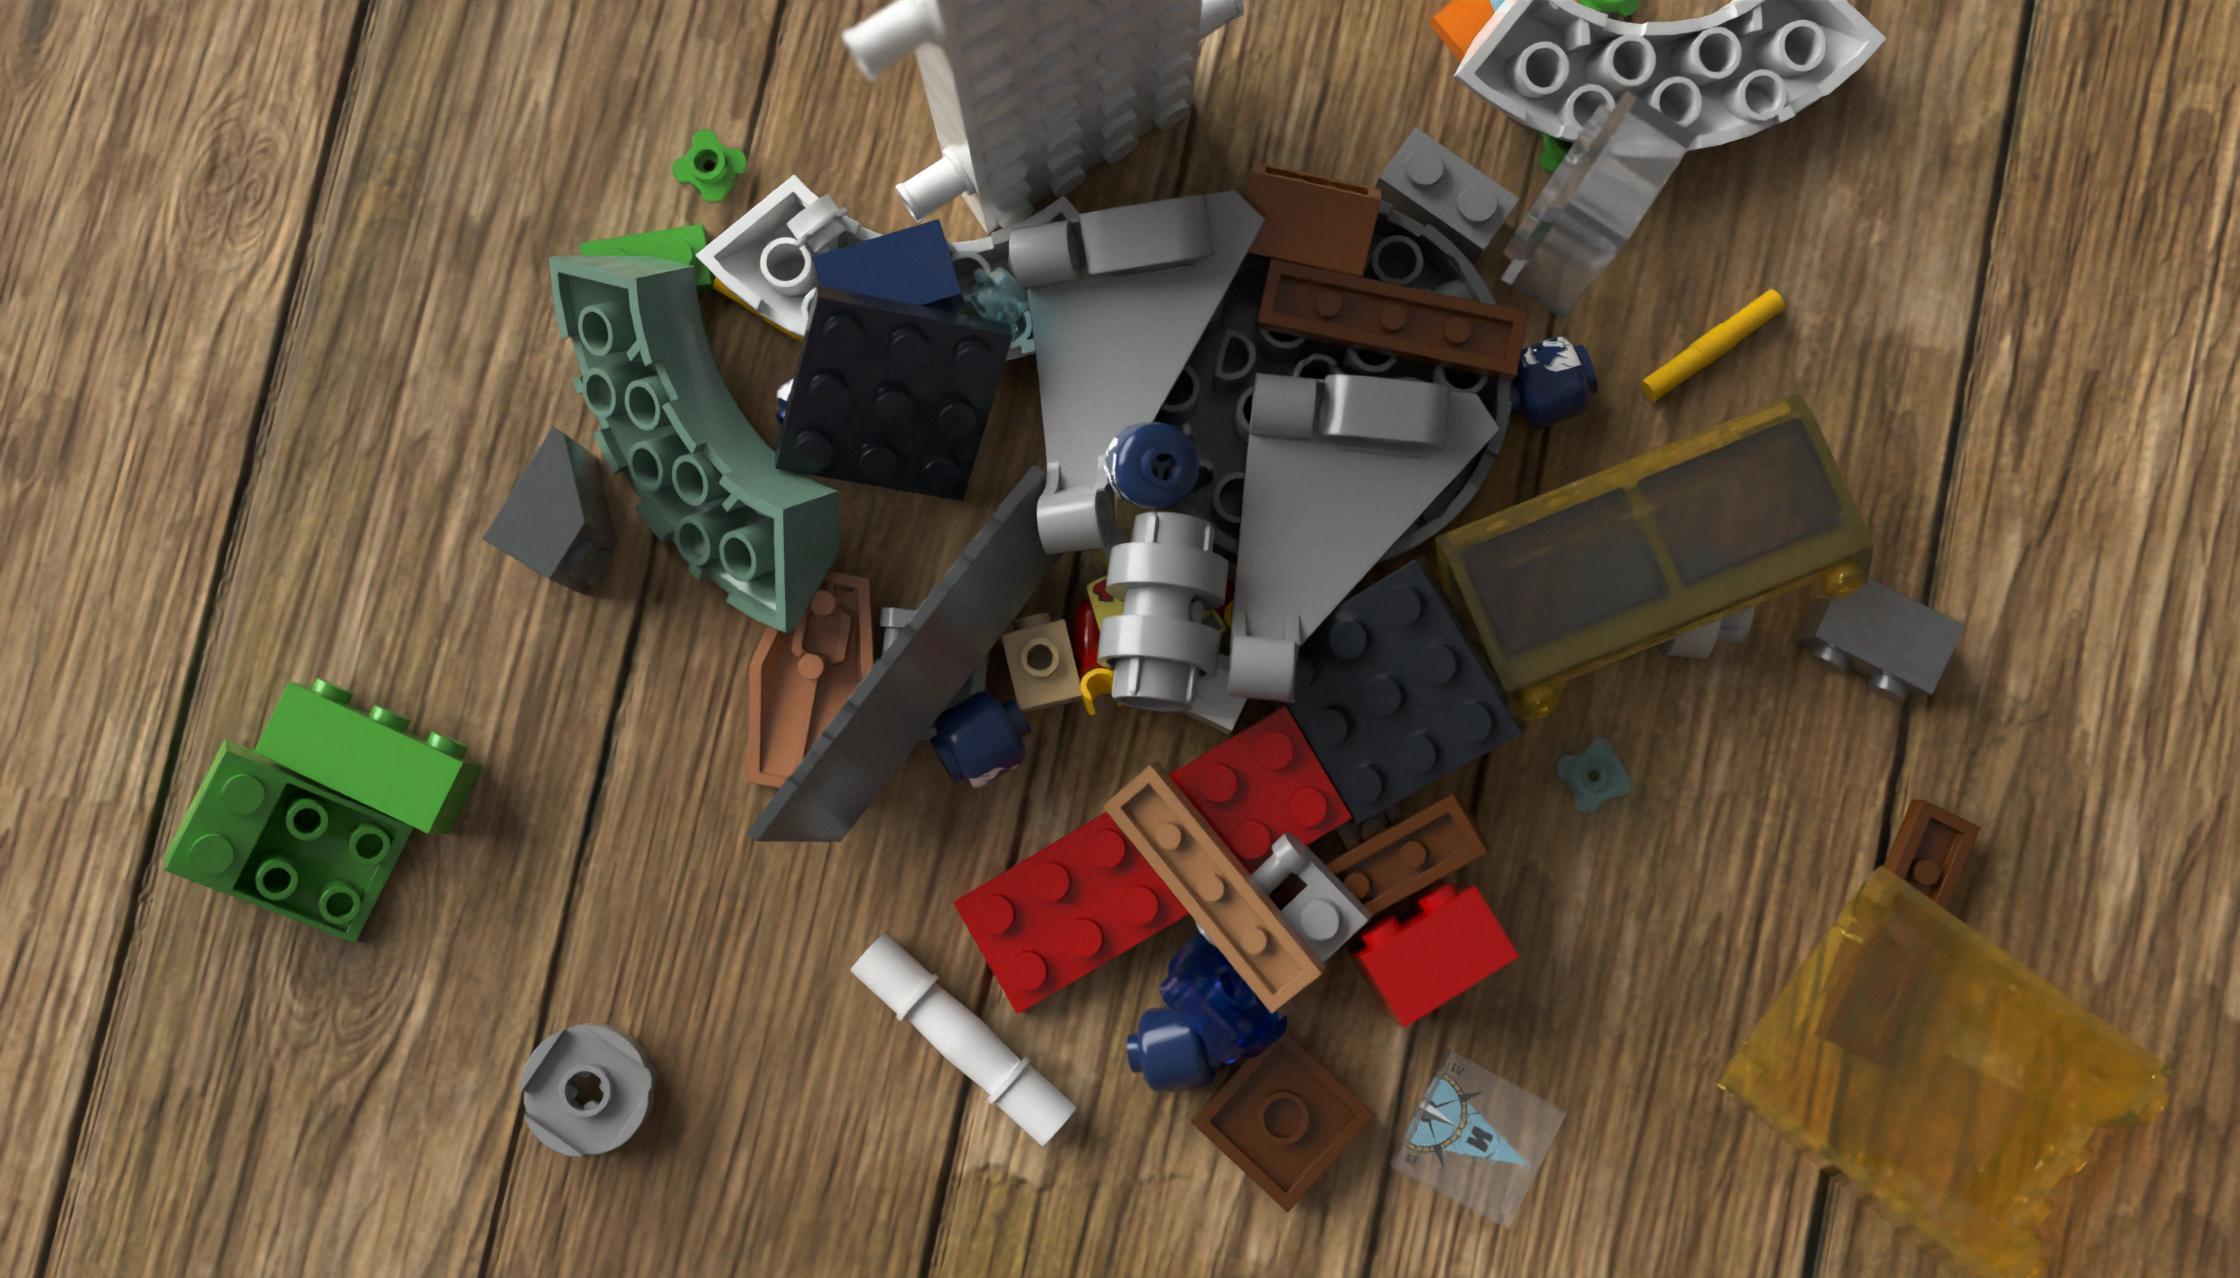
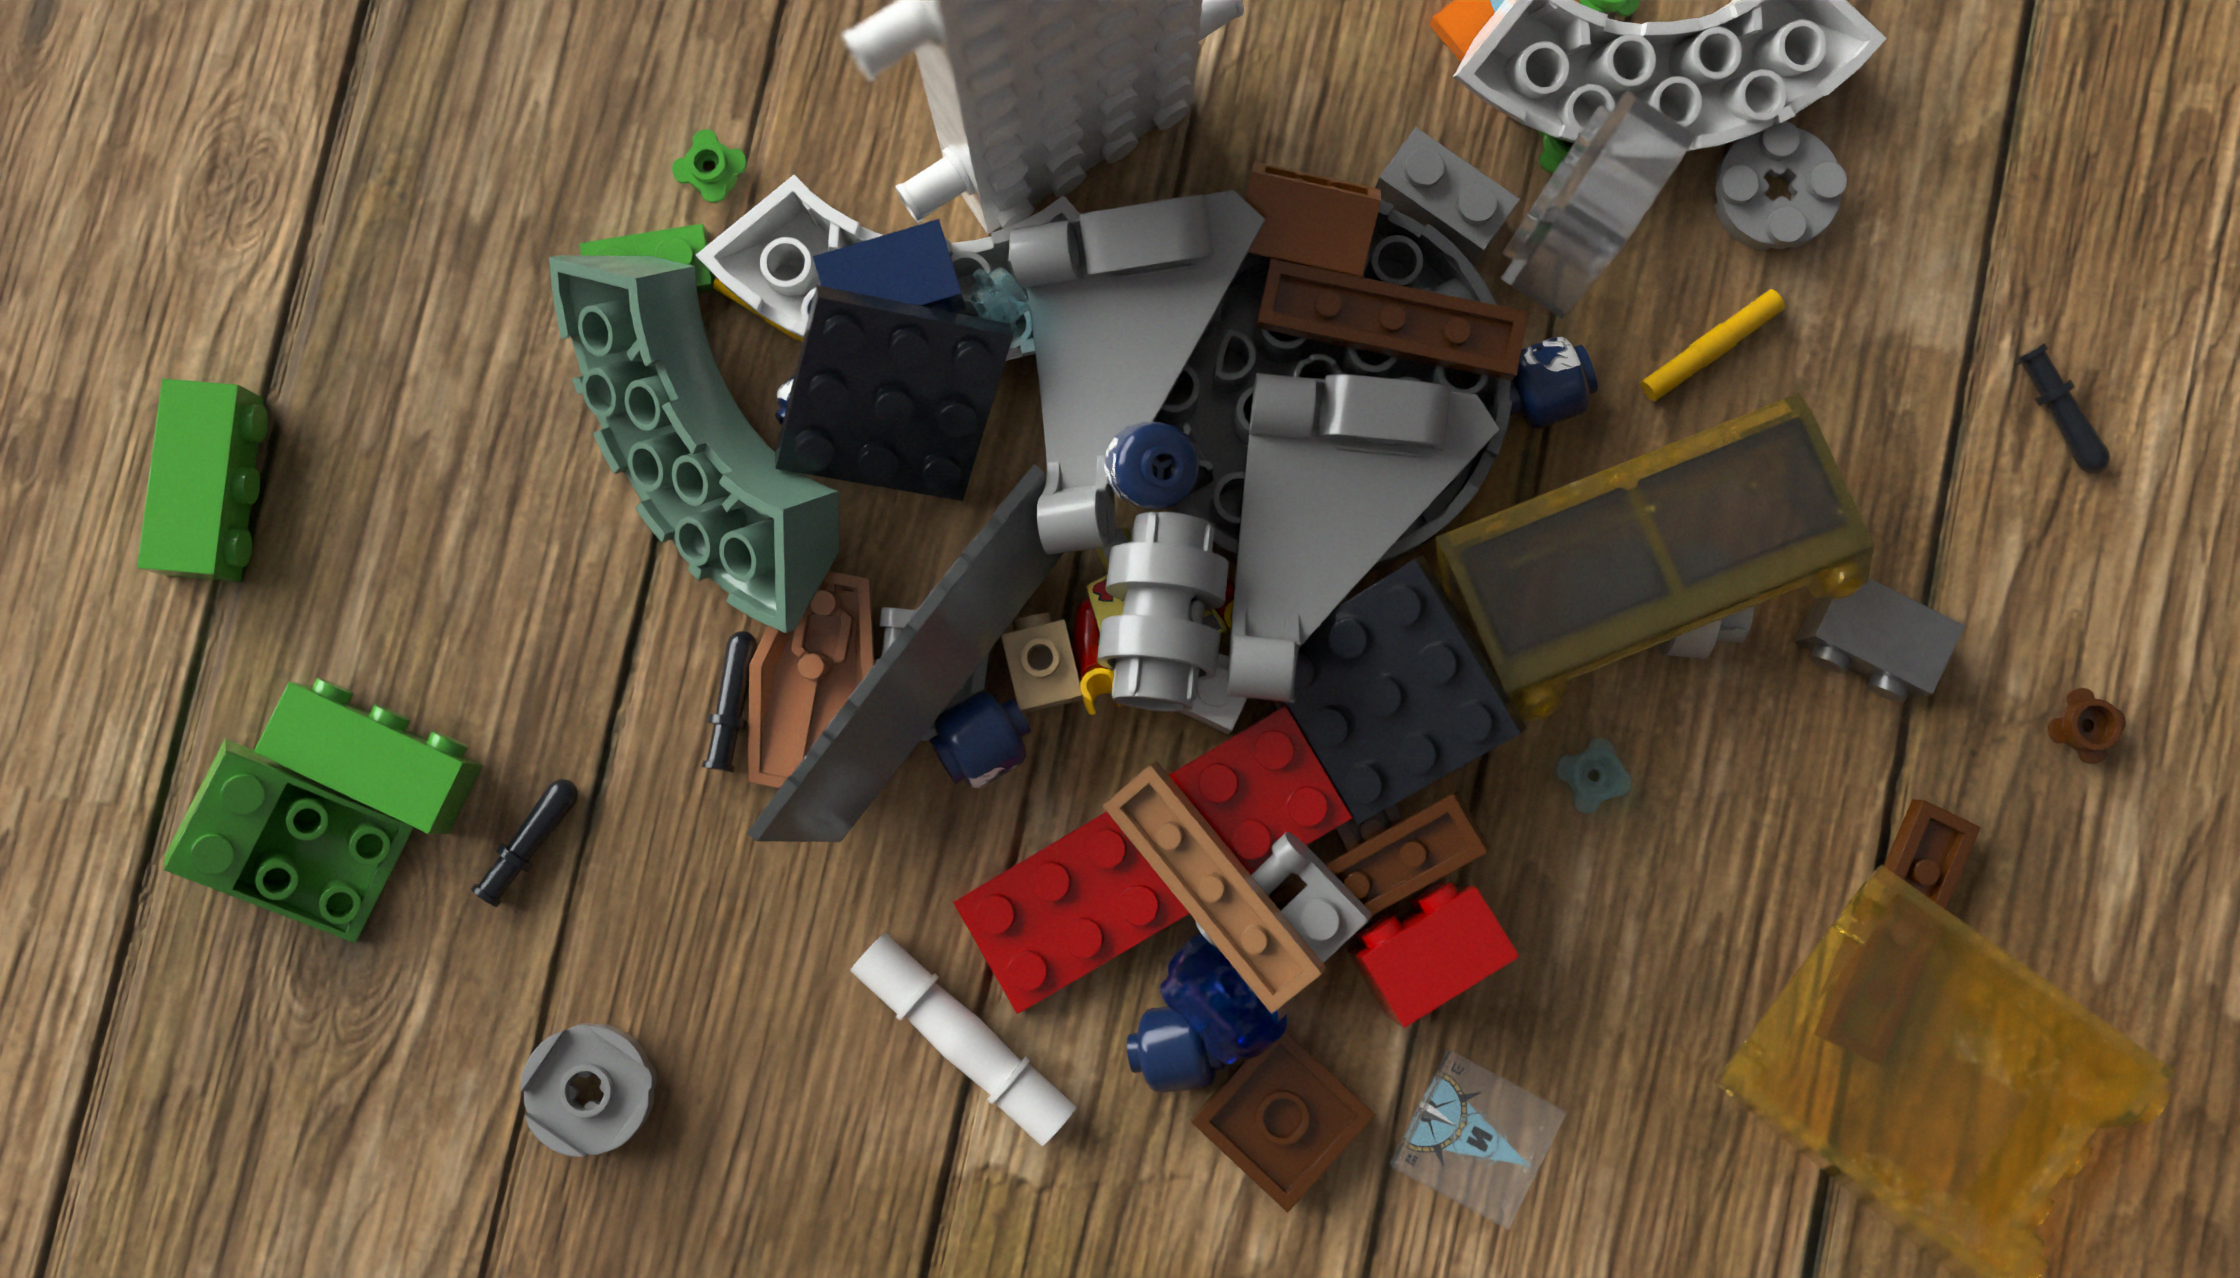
dark grey slope [482,426,617,595] -> none
white plate [787,194,847,253] -> none
none -> bright green brick [137,378,268,582]
none -> black piece [471,779,578,907]
none -> black piece [702,631,758,773]
none -> light grey plate [1713,121,1847,251]
none -> black piece [2015,343,2110,474]
none -> reddish brown plate [2048,688,2126,764]

